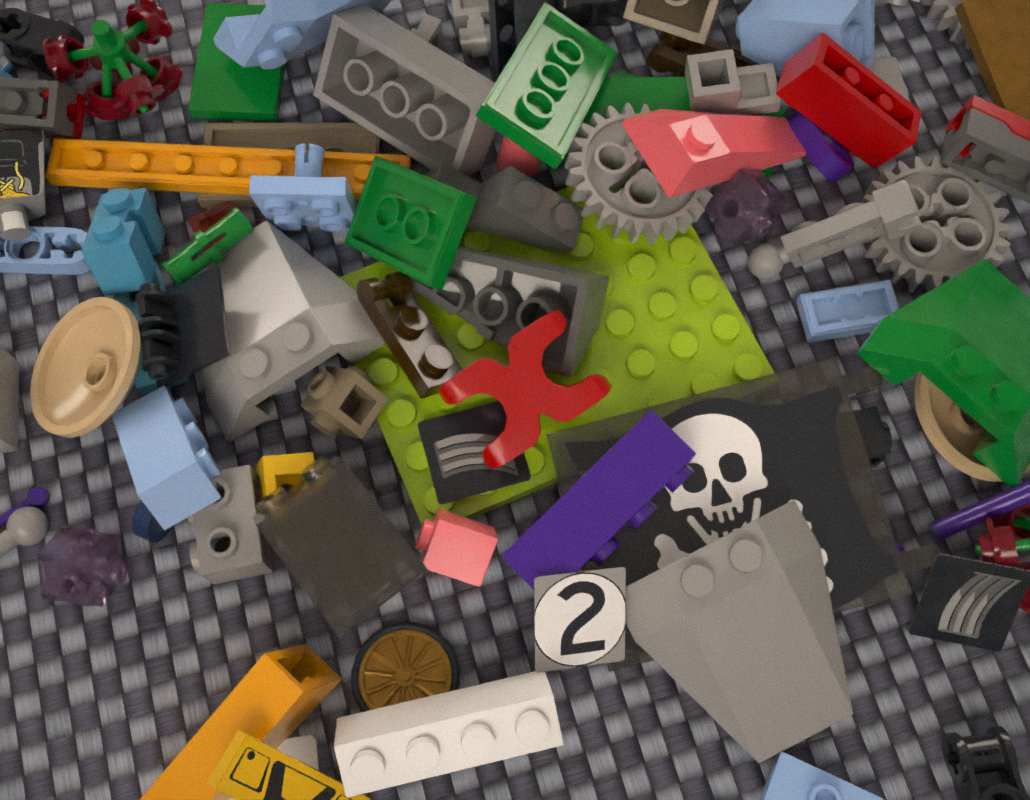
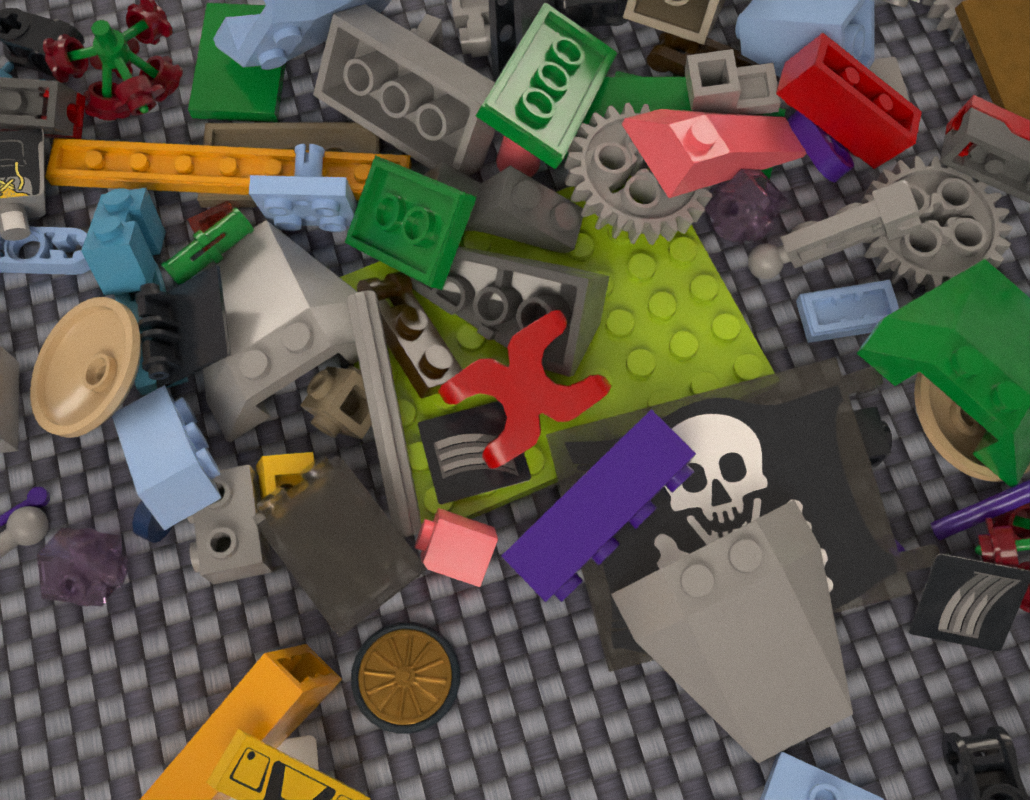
white brick [334,671,564,798] -> none
sticker [534,567,626,673] -> none
none -> light grey axle [347,290,422,537]

